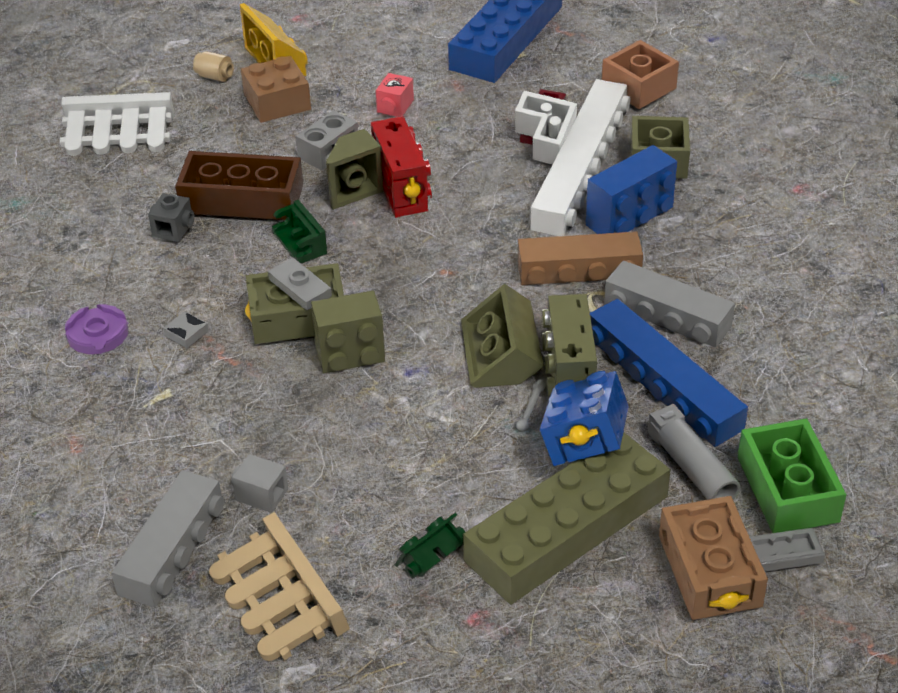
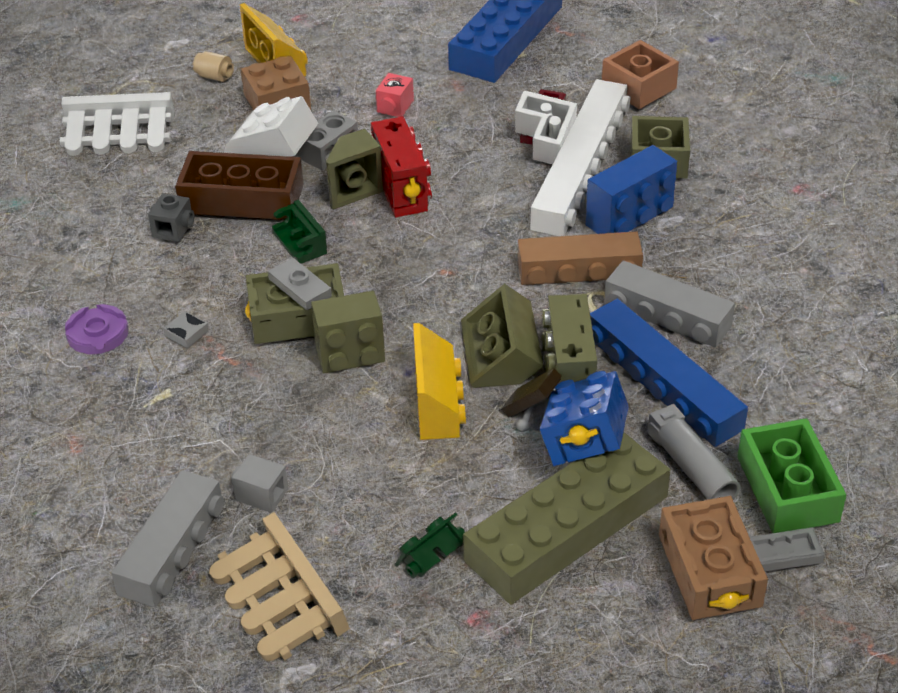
none -> white brick [224,96,318,157]
none -> yellow slope [413,323,466,440]
none -> dark brown tile [501,368,562,417]

